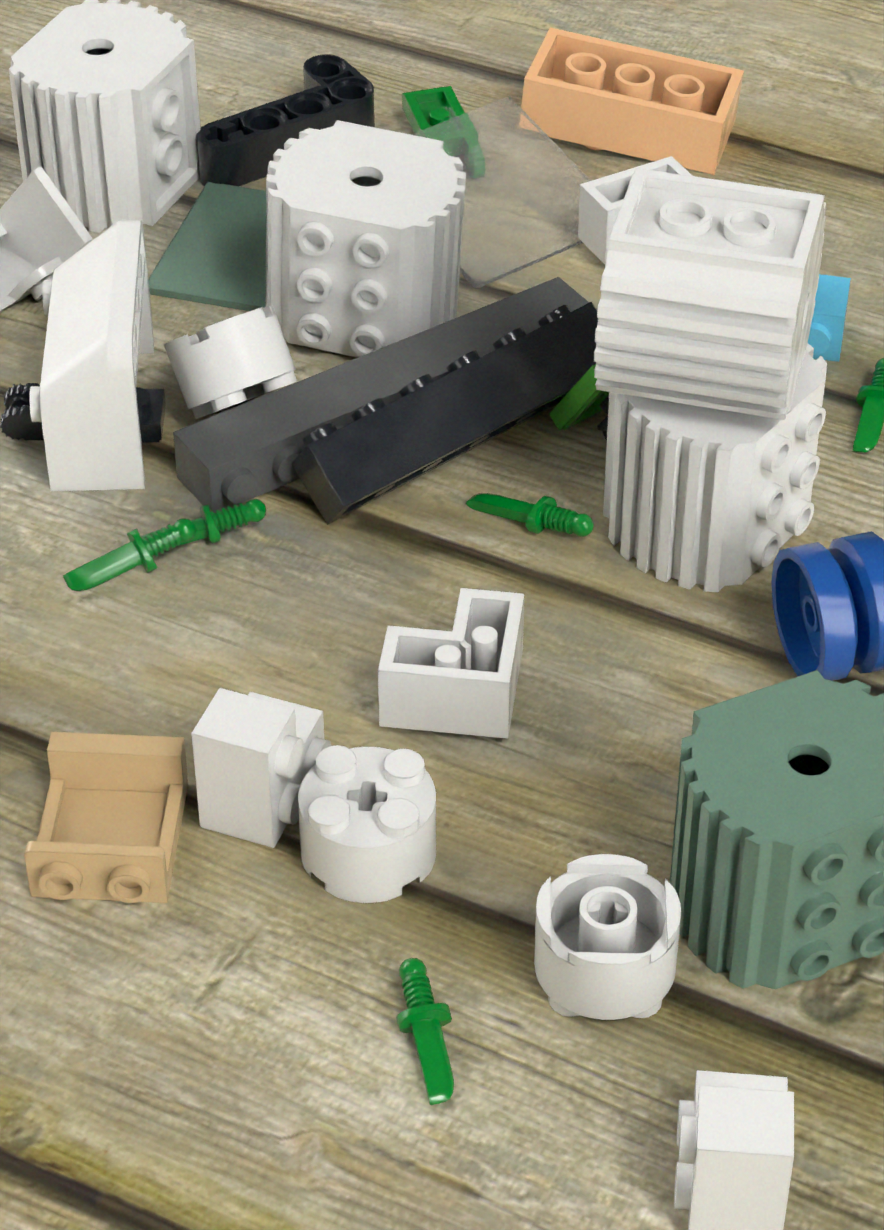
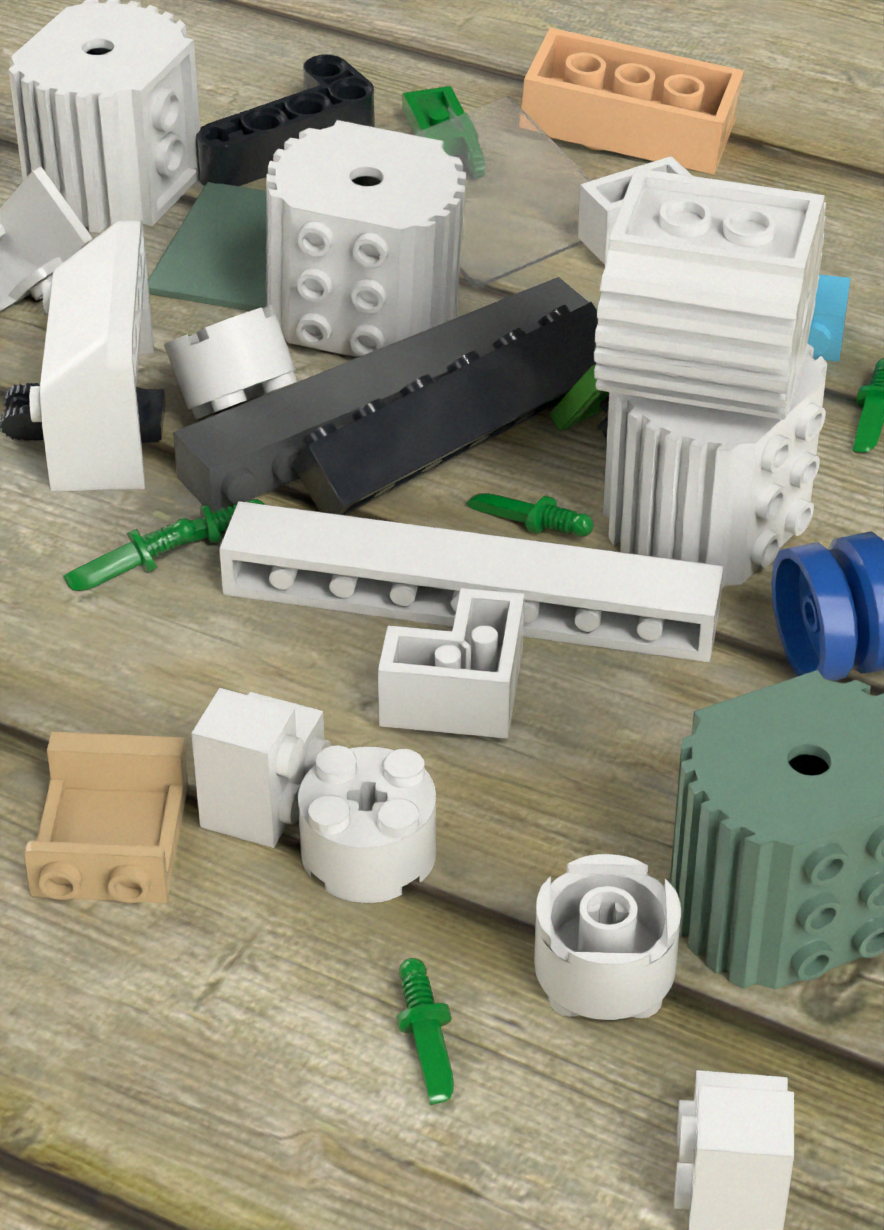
none -> white brick [219,501,724,662]

